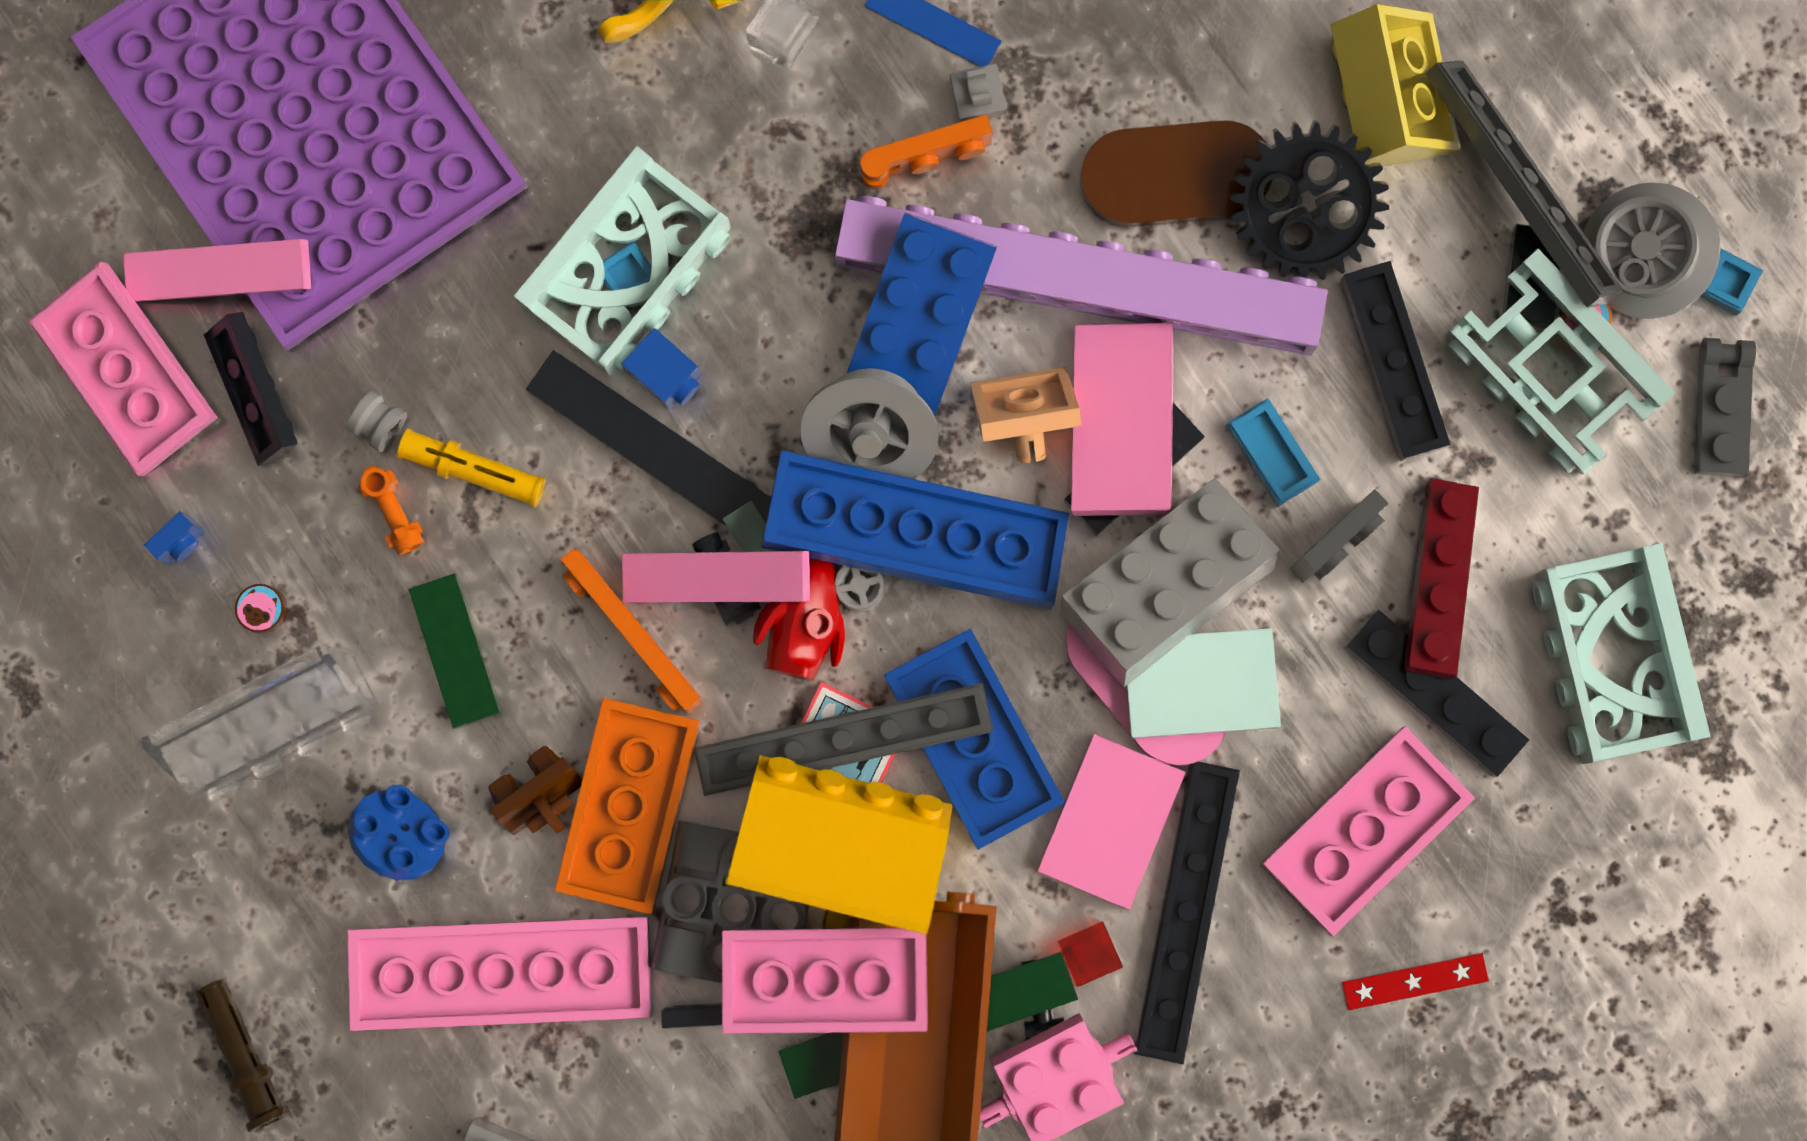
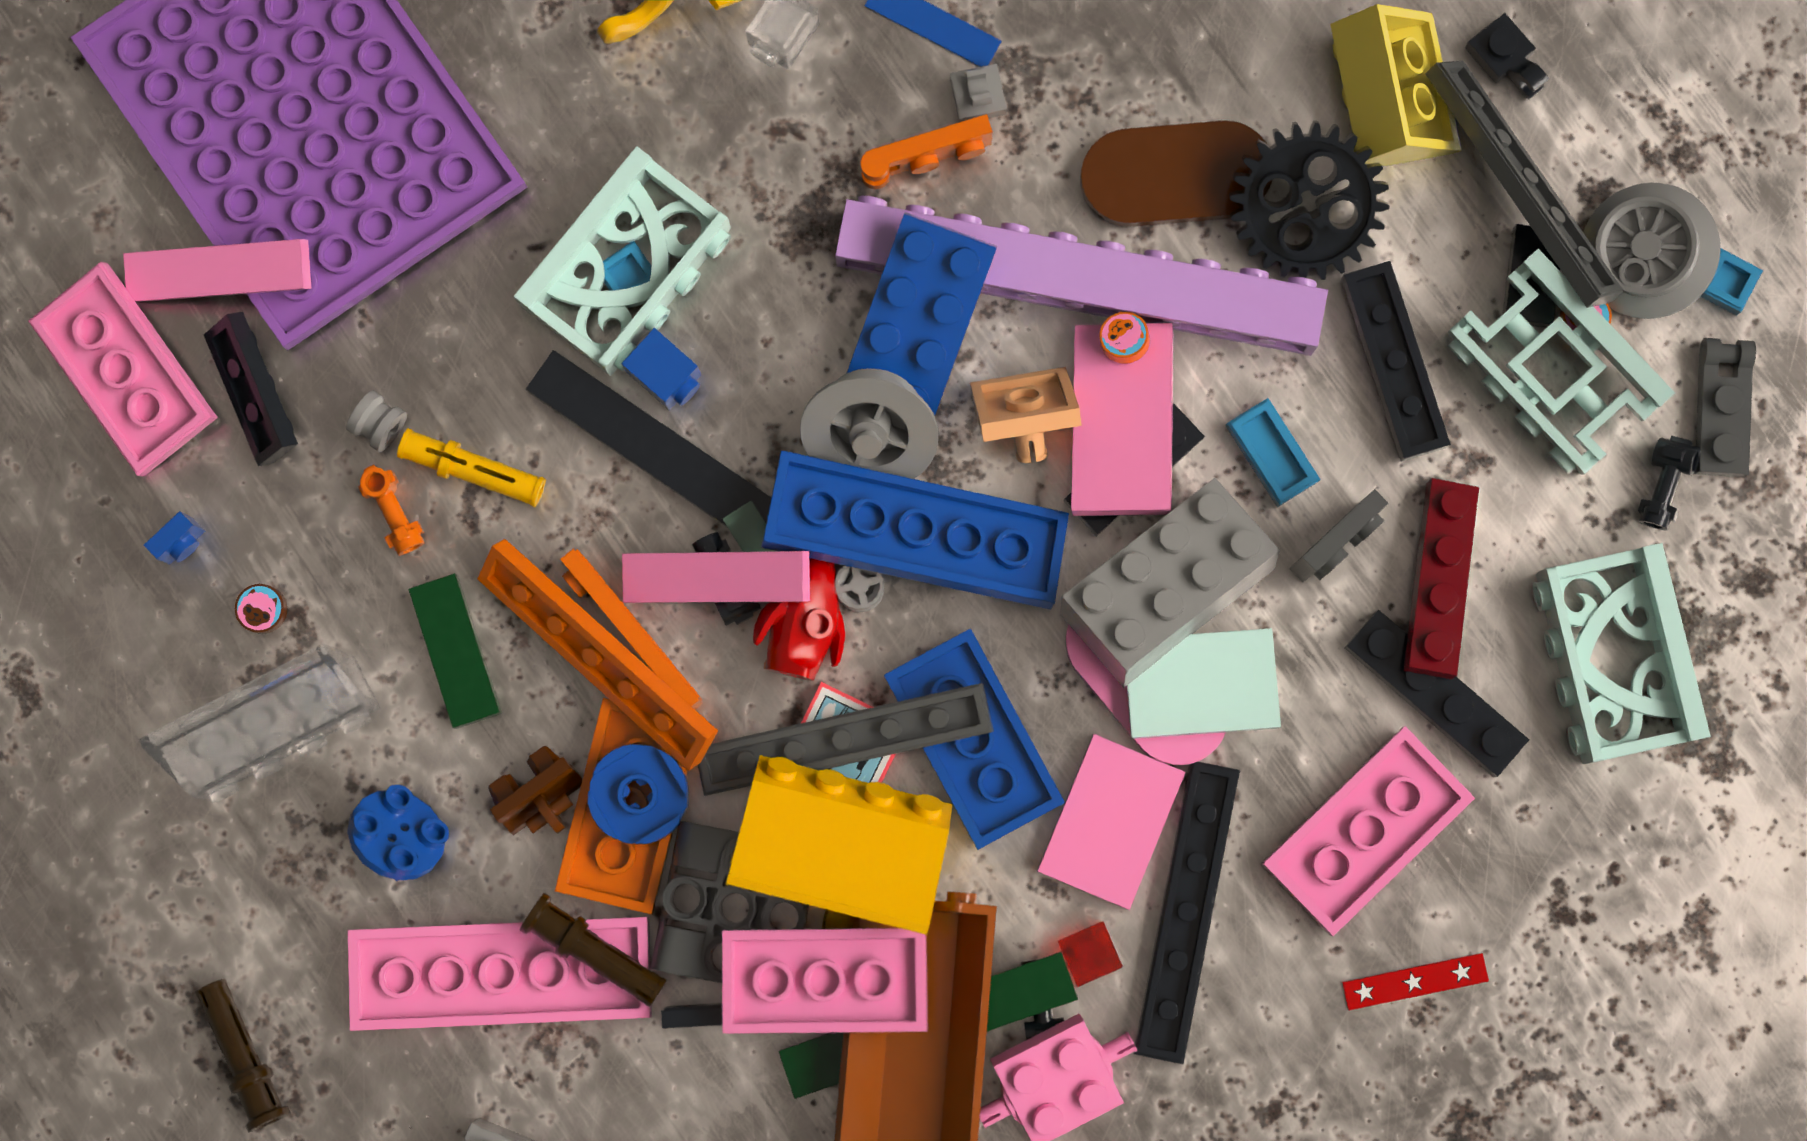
none -> orange plate [477,539,718,771]
none -> dark brown pin [520,893,667,1008]
none -> blue plate [588,745,689,844]
none -> tile [1099,312,1150,364]
none -> black plate [1465,13,1549,100]
none -> black bar [1638,436,1701,531]

